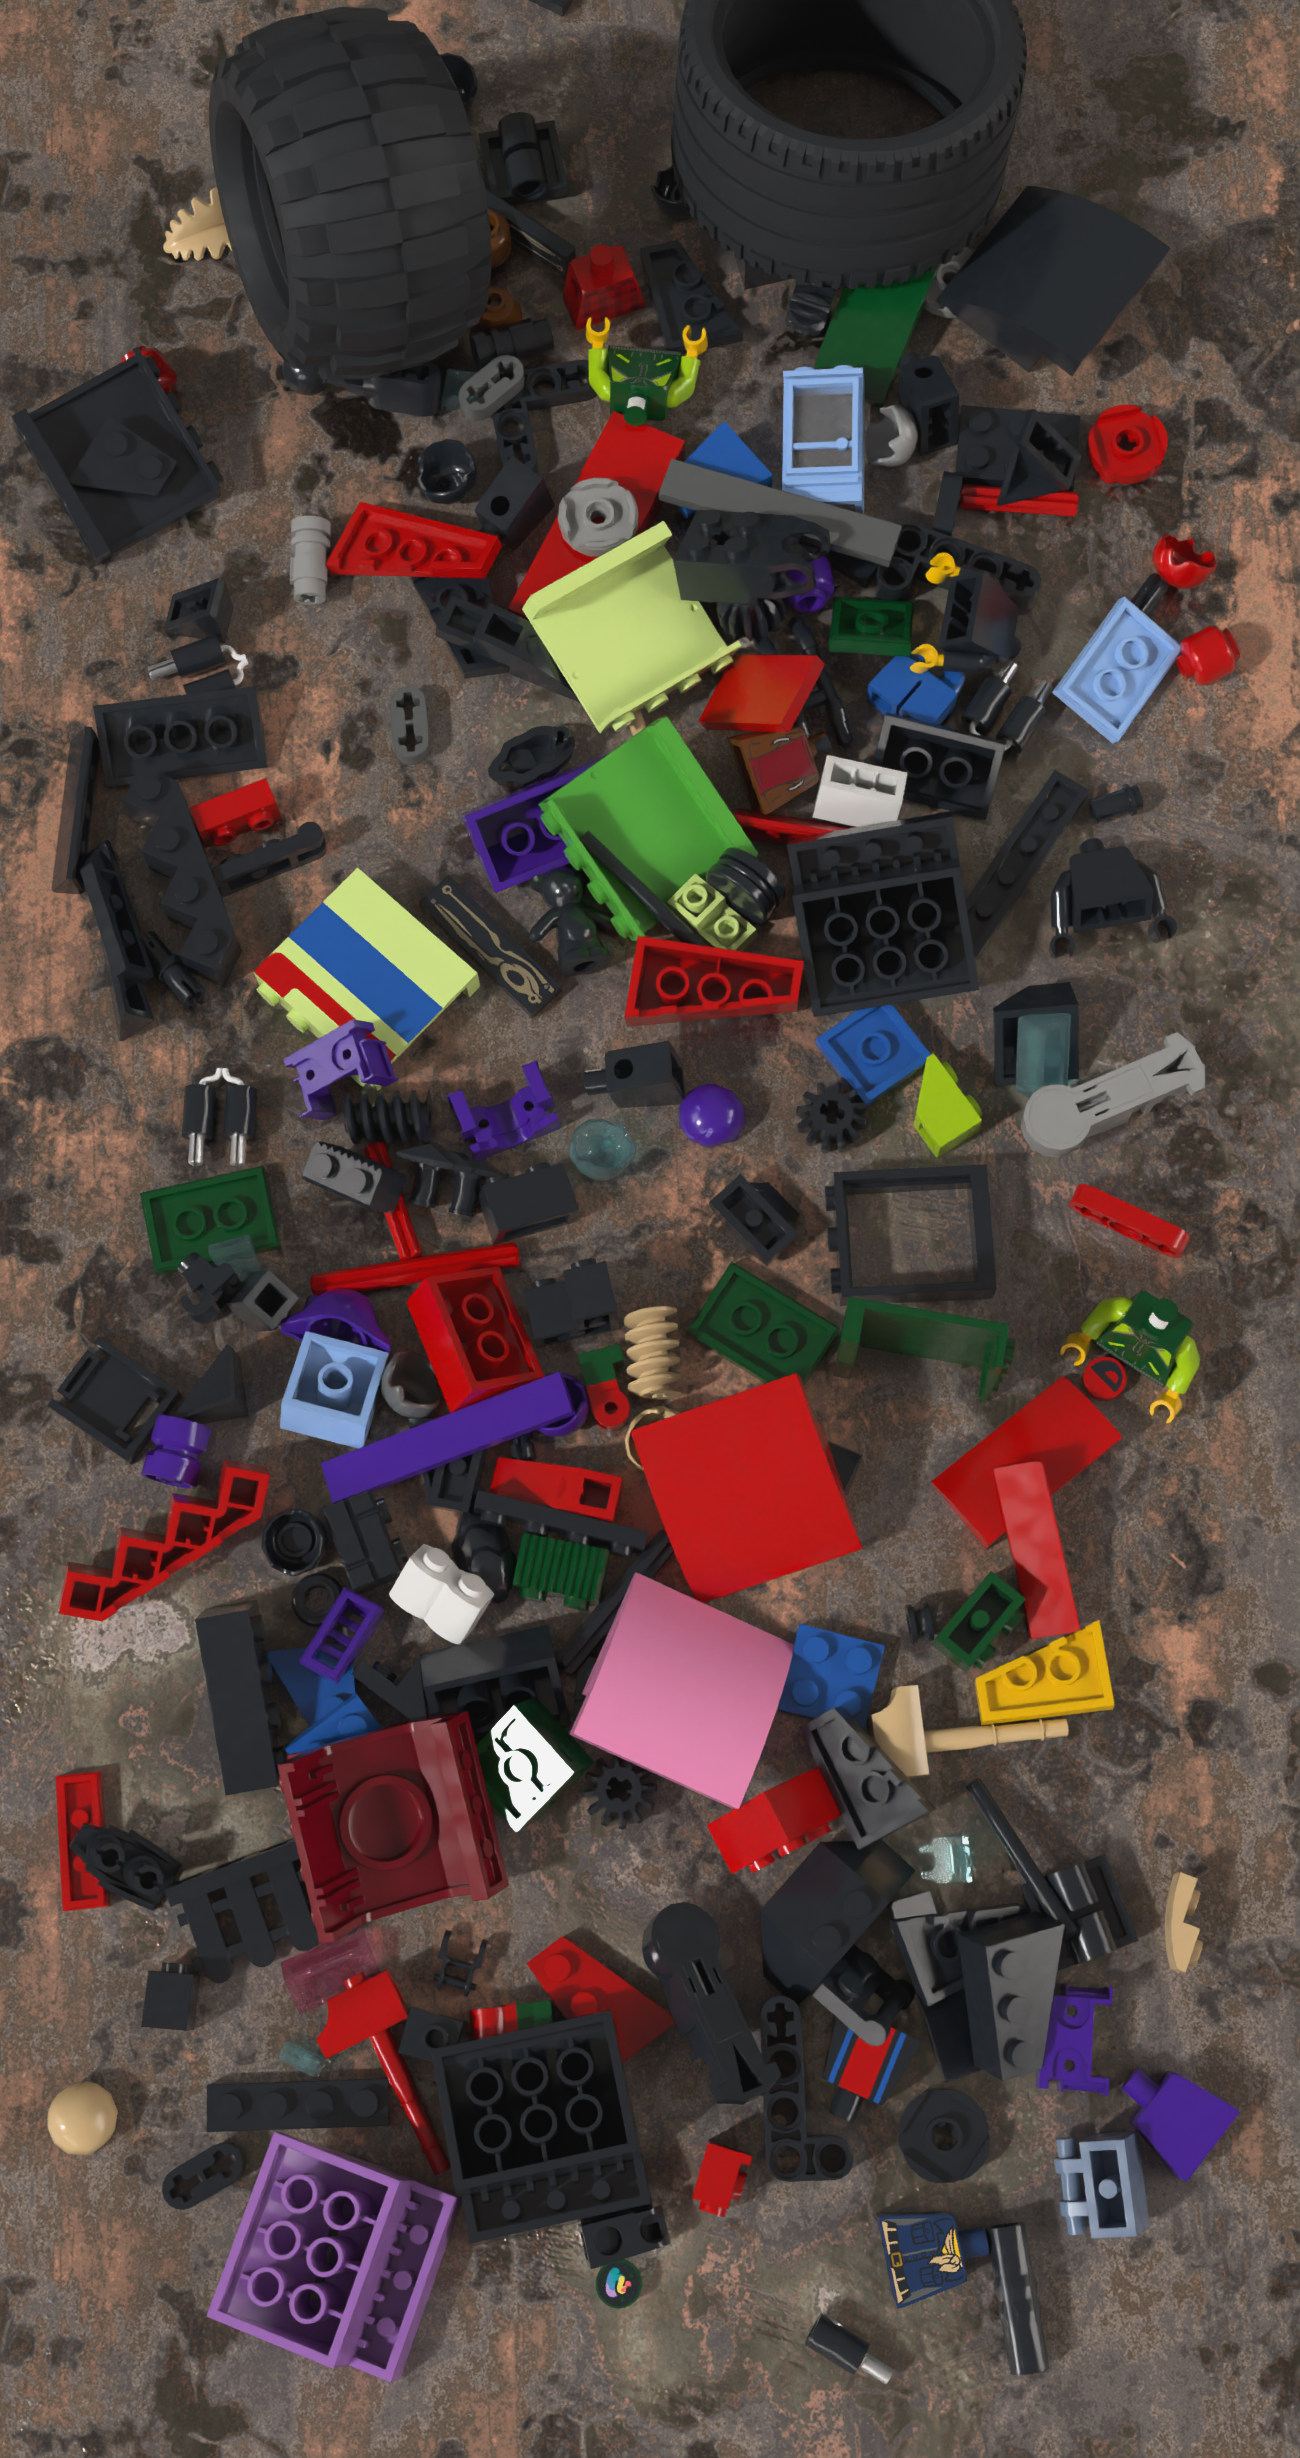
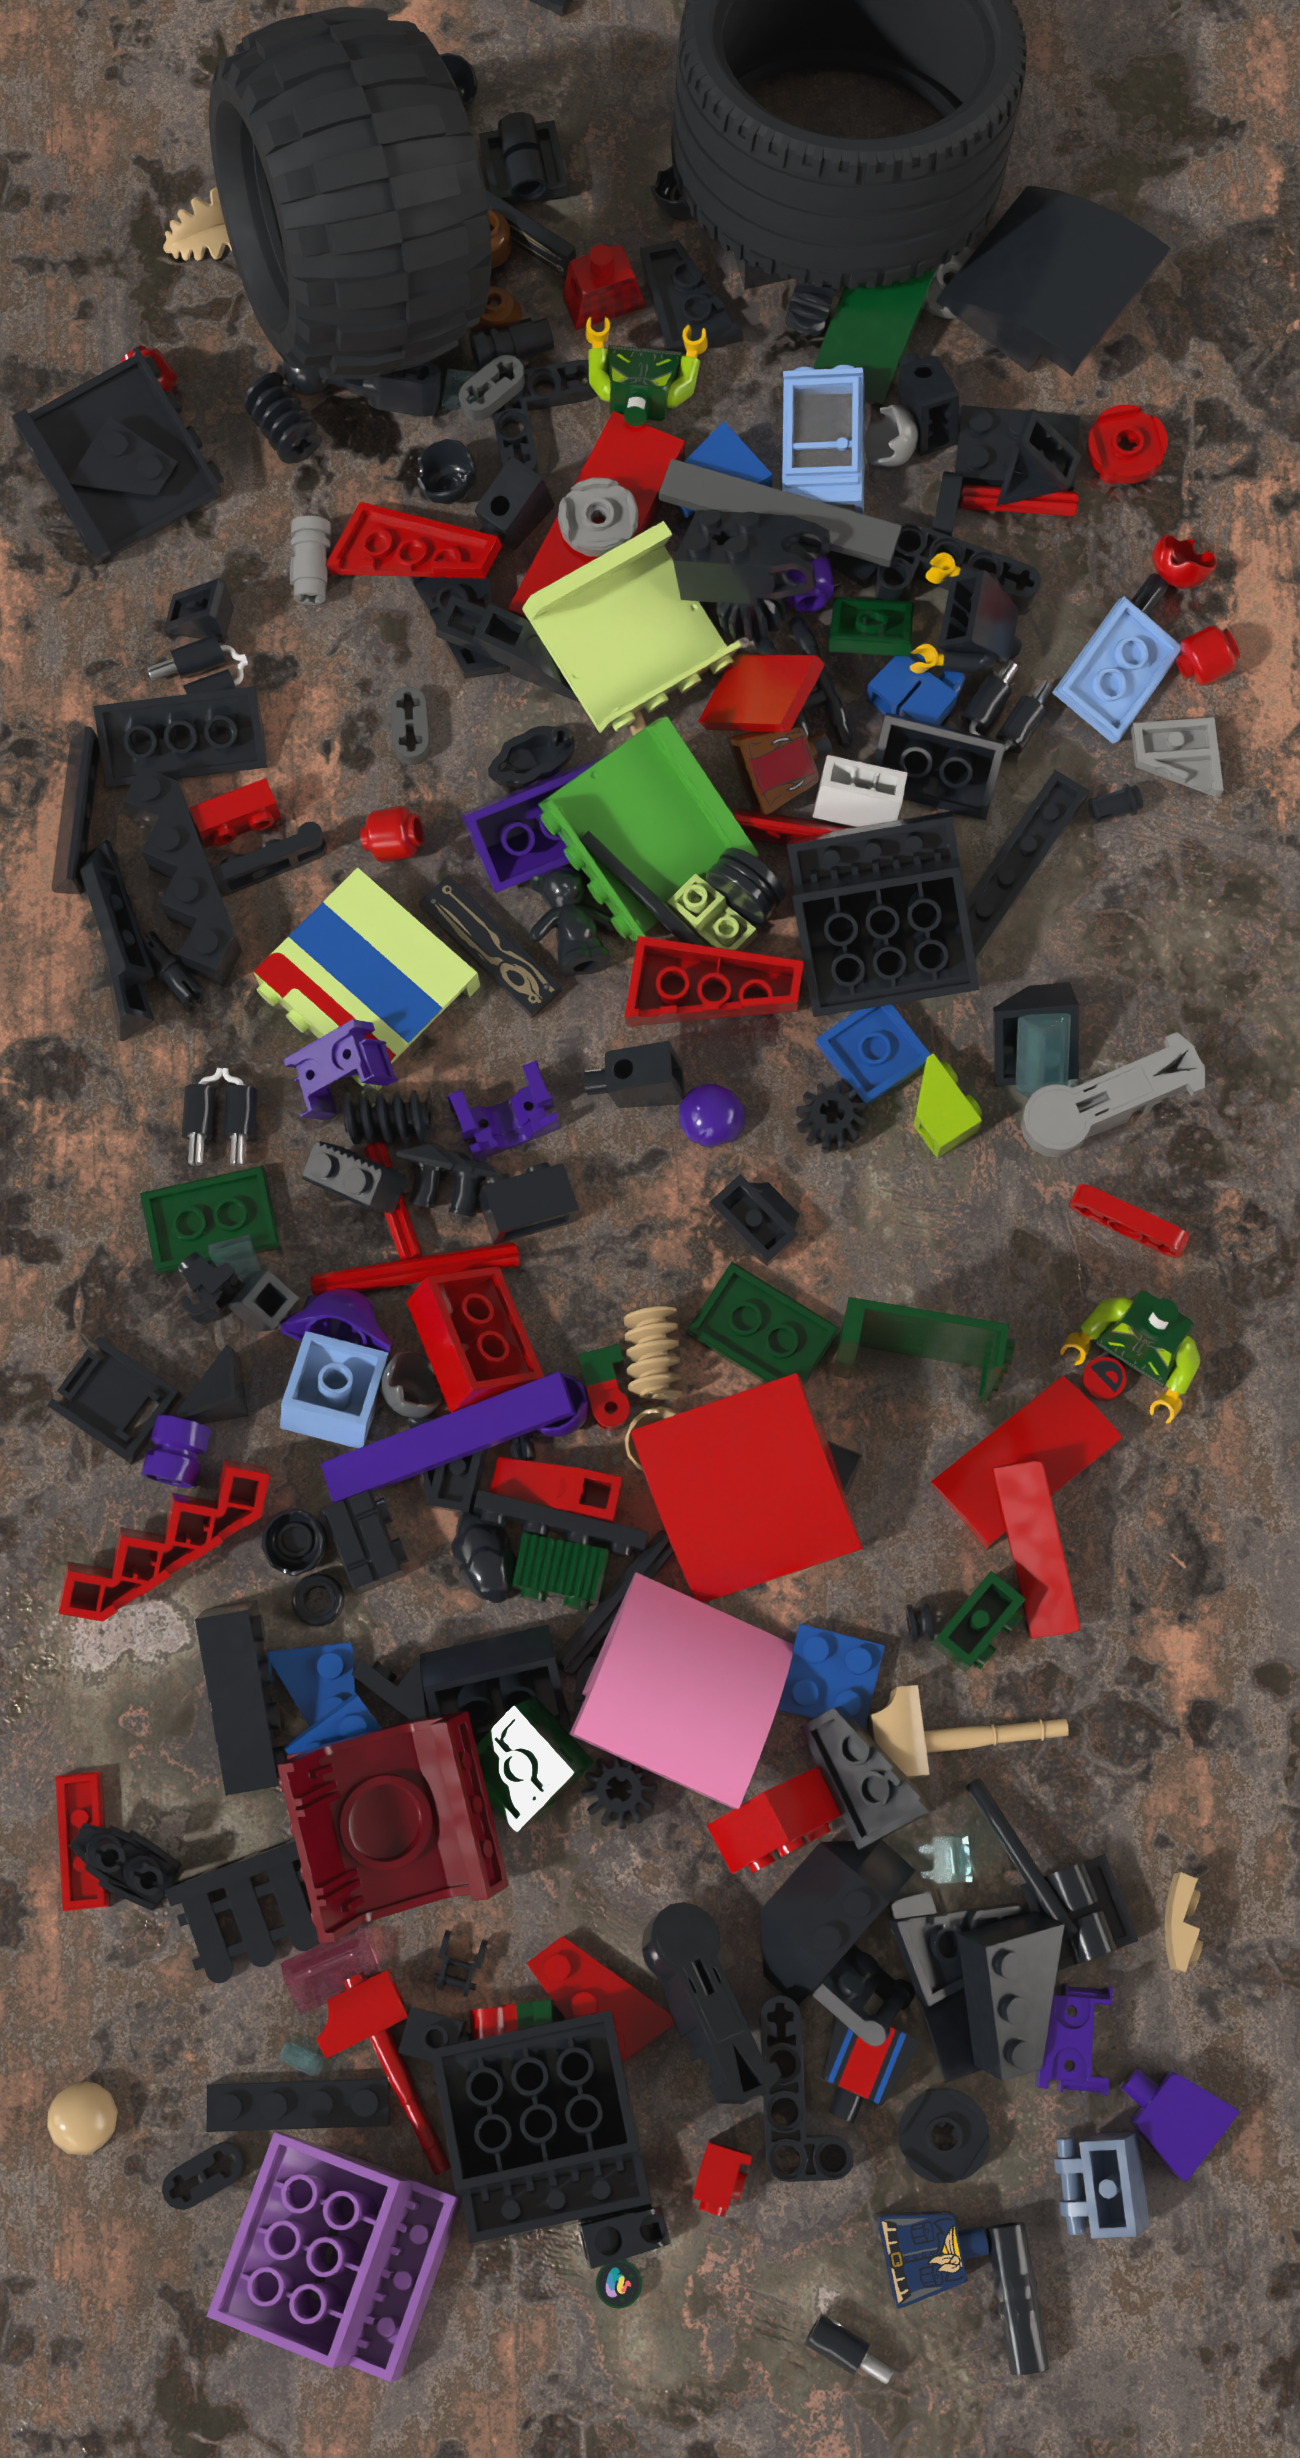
black brick [141,1962,200,2031] -> none
dark purple slope [299,1587,384,1684] -> none
white brick [389,1544,494,1645] -> none
black brick [523,1258,620,1348] -> none
clear light blue hair [568,1119,636,1181] -> none
black window [825,1164,997,1306] -> none
yellow wing [974,1620,1115,1725] -> none
black torso [1049,838,1177,959] -> none
none -> black piece [243,372,323,464]
none -> red head [360,806,424,863]
none -> light grey wing [1131,717,1224,797]

